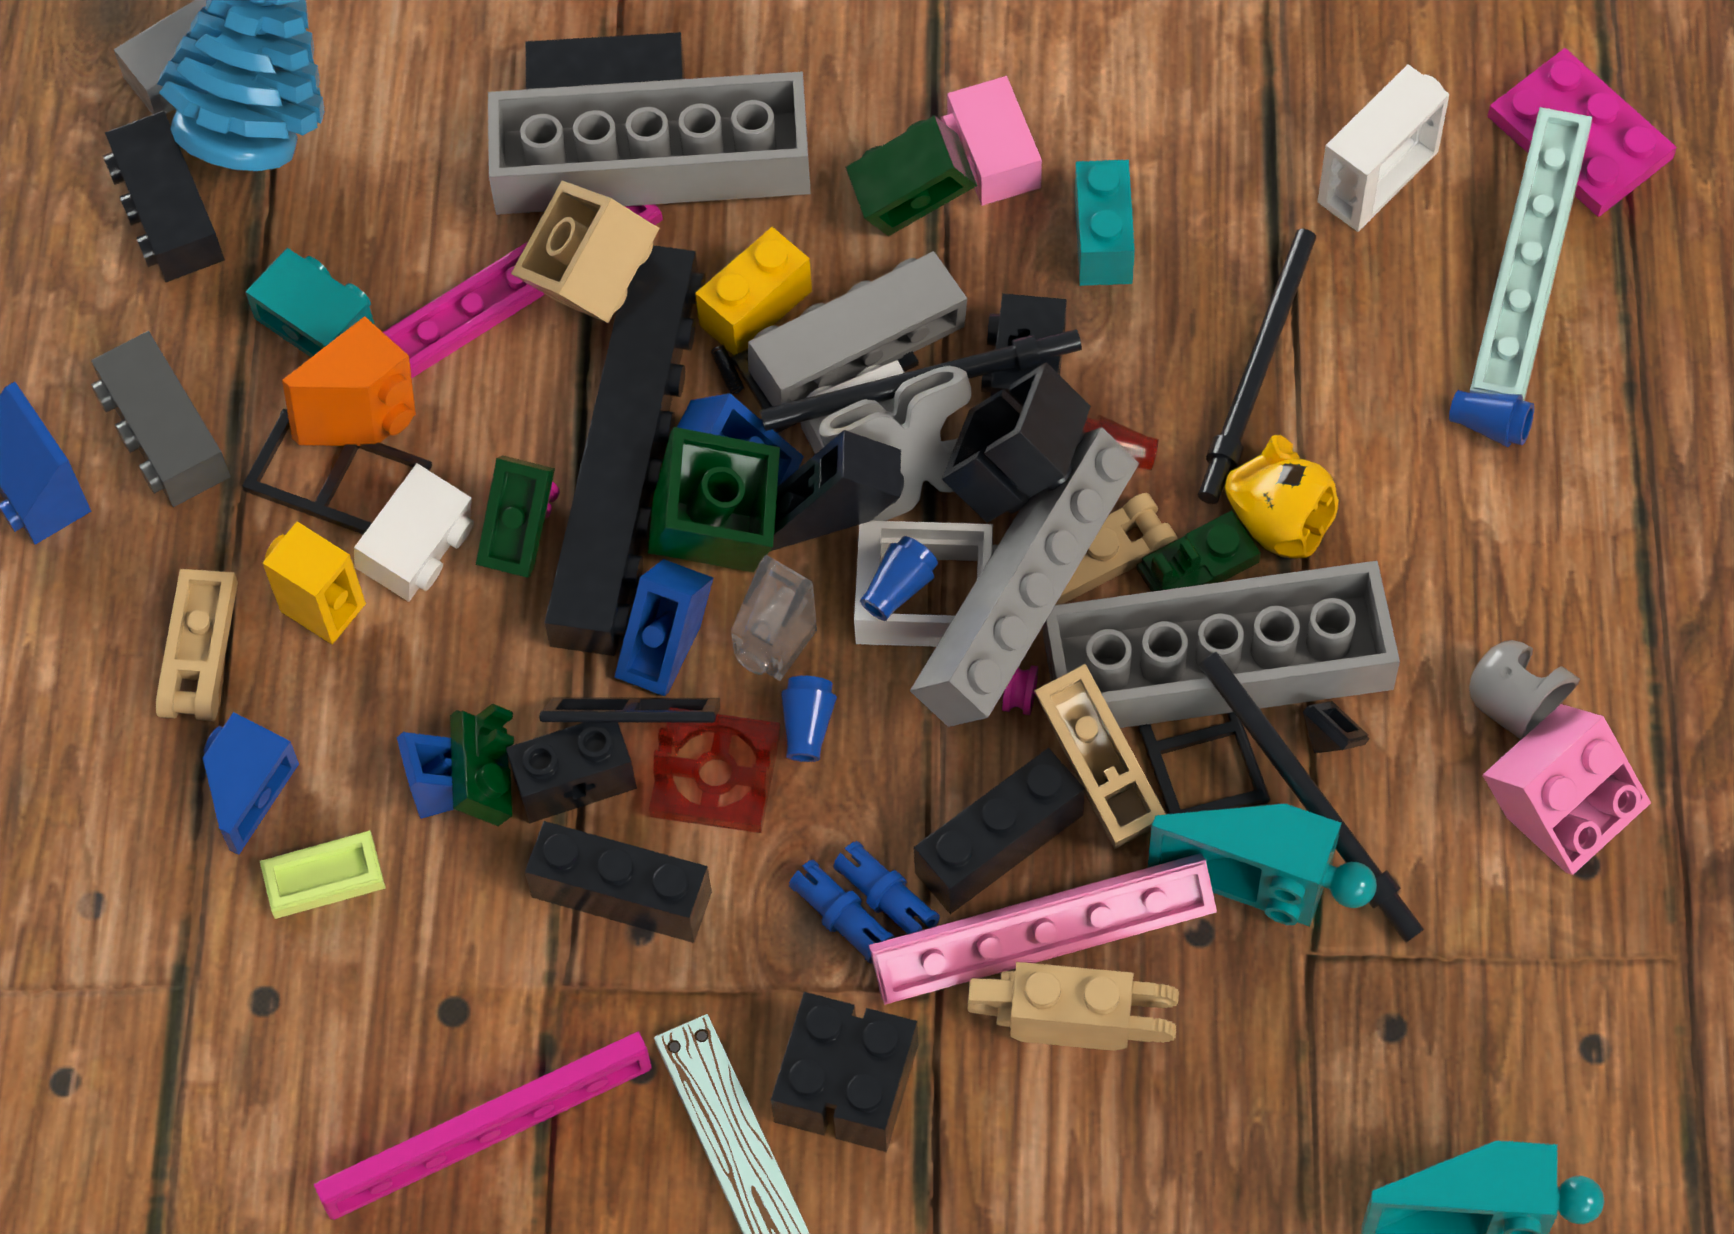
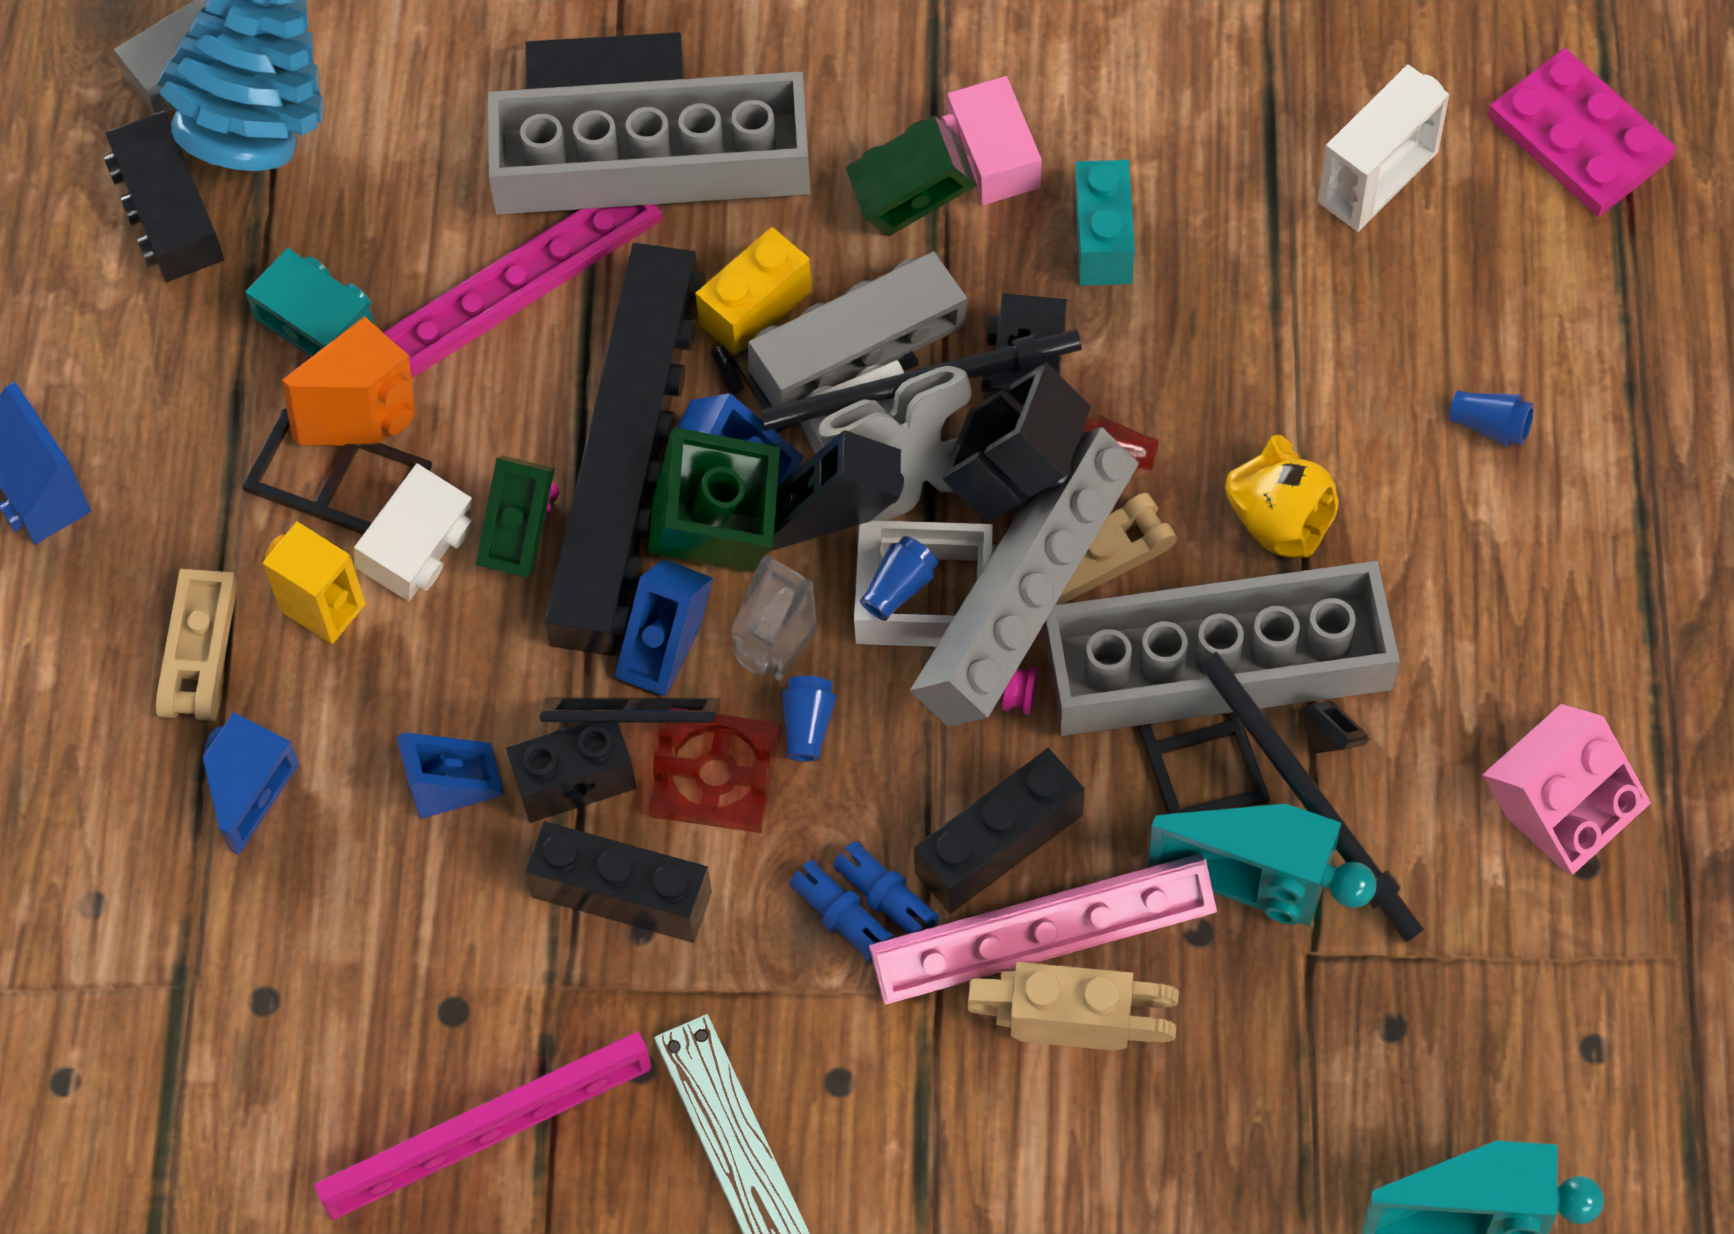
dark grey brick [91,331,231,507] -> none
yellowish green tile [260,831,386,919] -> none
dark green plate [450,704,514,827] -> none
tan brick [511,180,660,323] -> none
black piece [771,992,919,1152] -> none
tan slope [1035,664,1166,849] -> none
dark green plate [1137,510,1261,592] -> none
black bar [1198,229,1316,504] -> none
light grey helmet [1469,640,1580,740] -> none
light aqua tile [1470,107,1592,401] -> none

